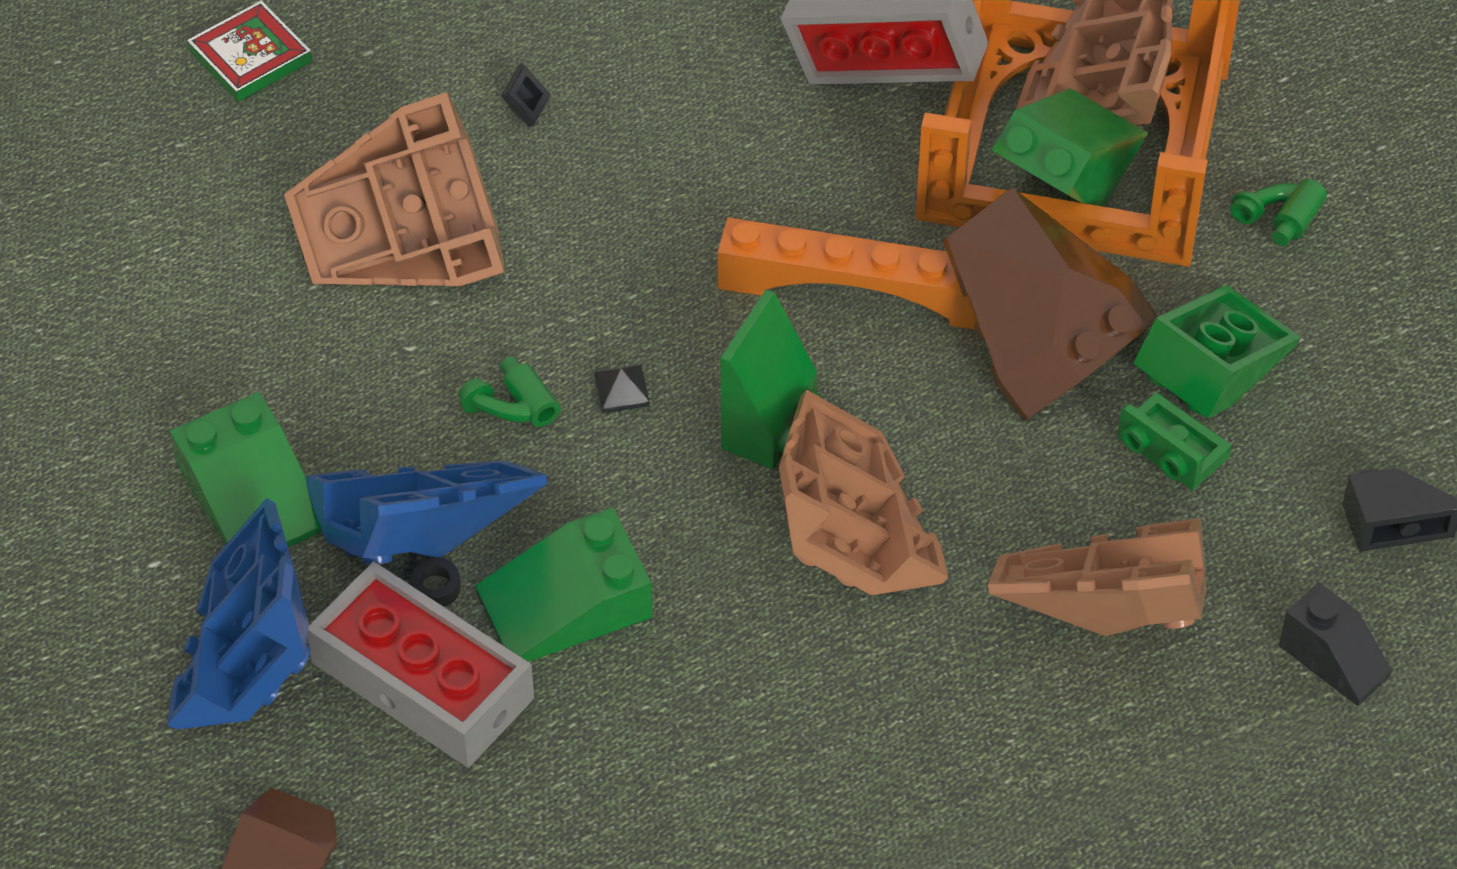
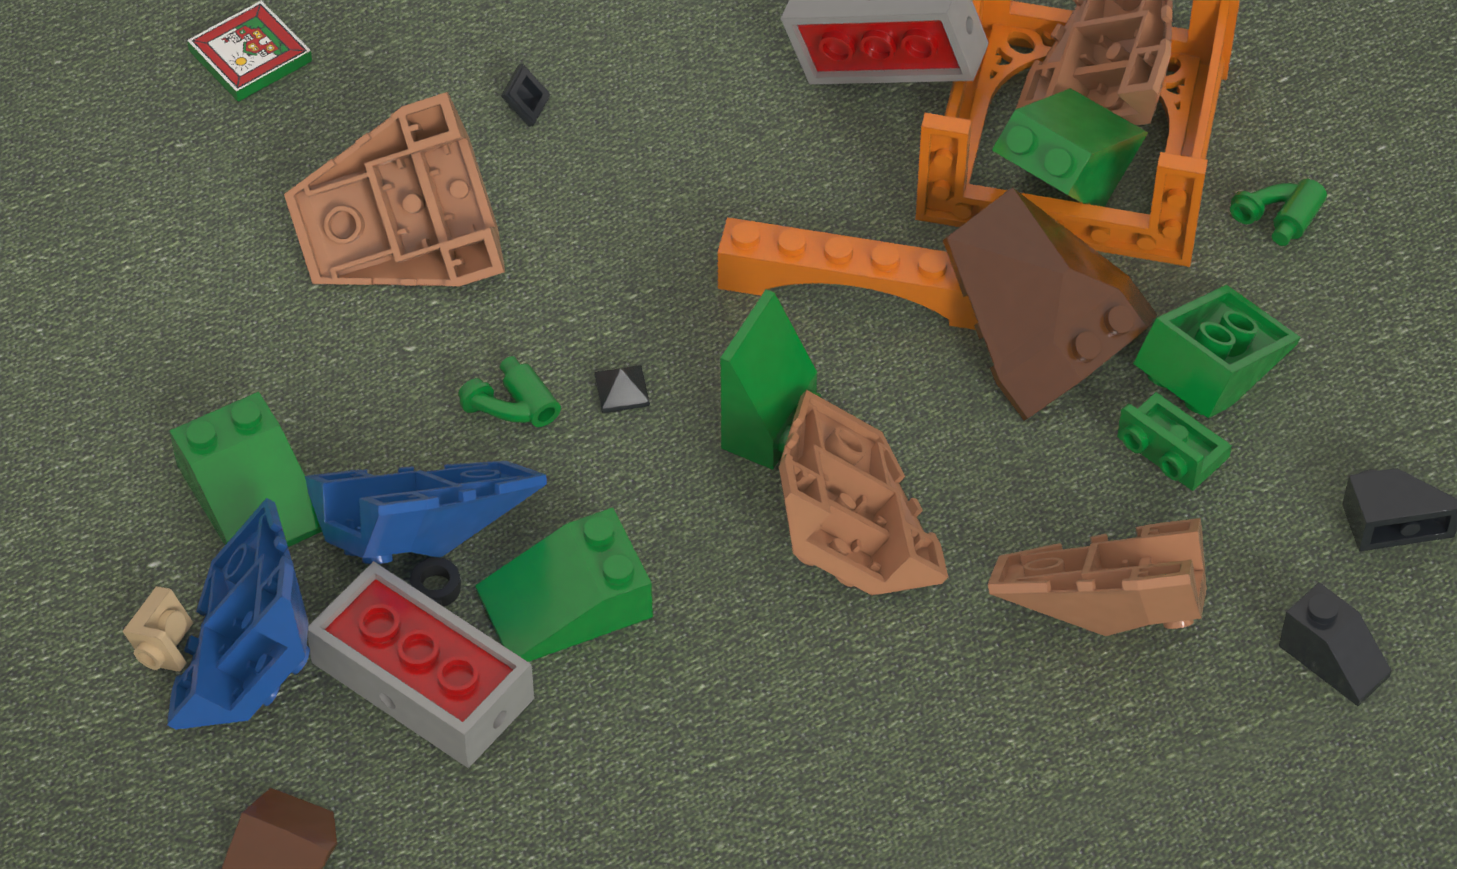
none -> tan bracket [122,586,193,672]

